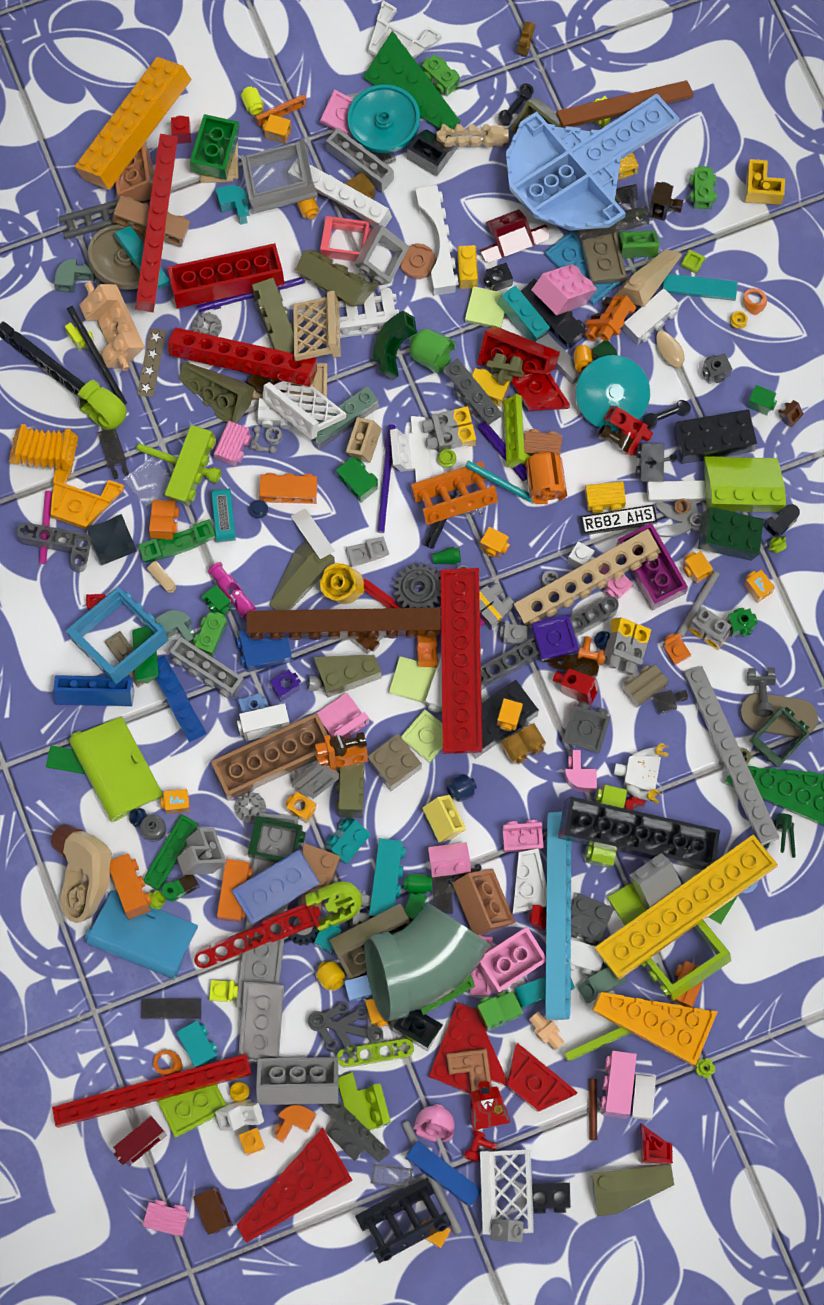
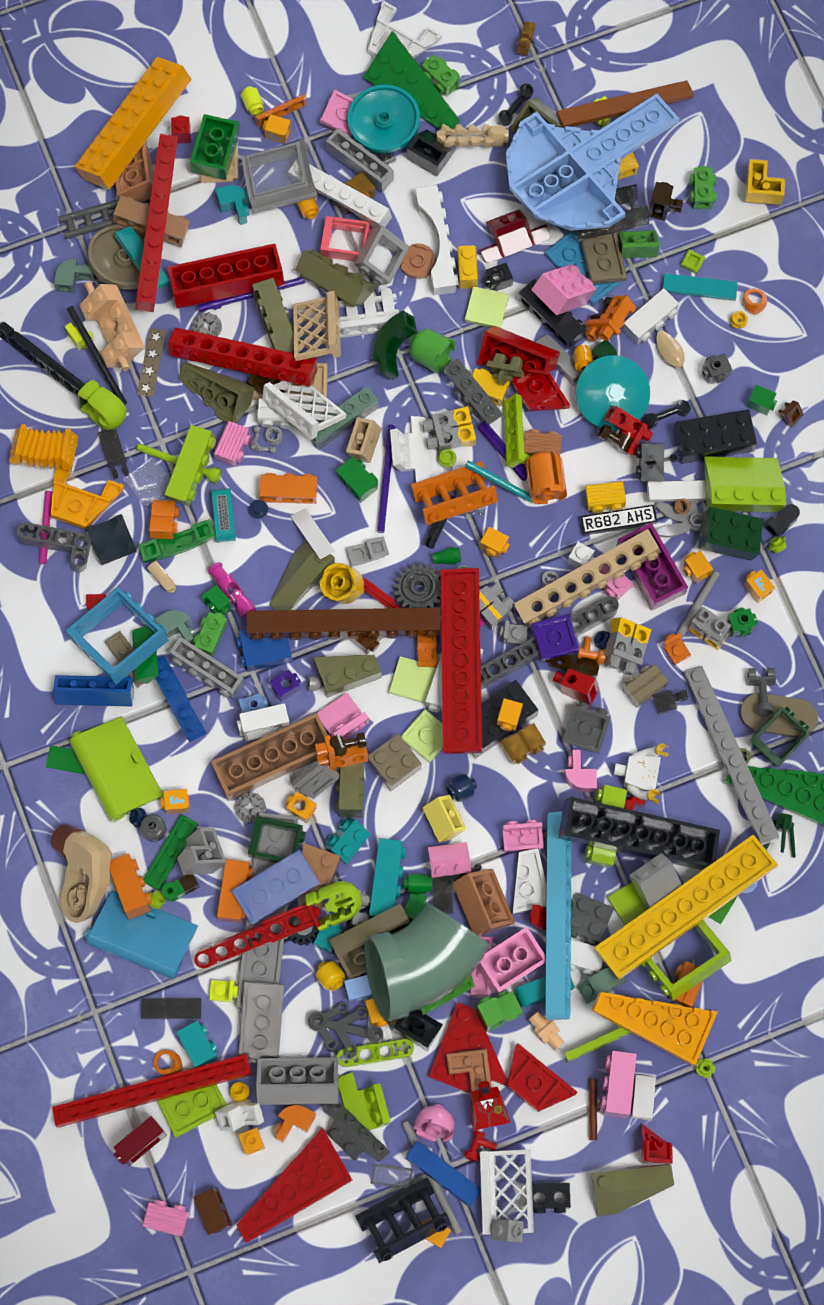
teal brick [497,285,550,342] -> none
tan wedge [613,249,682,307] -> none

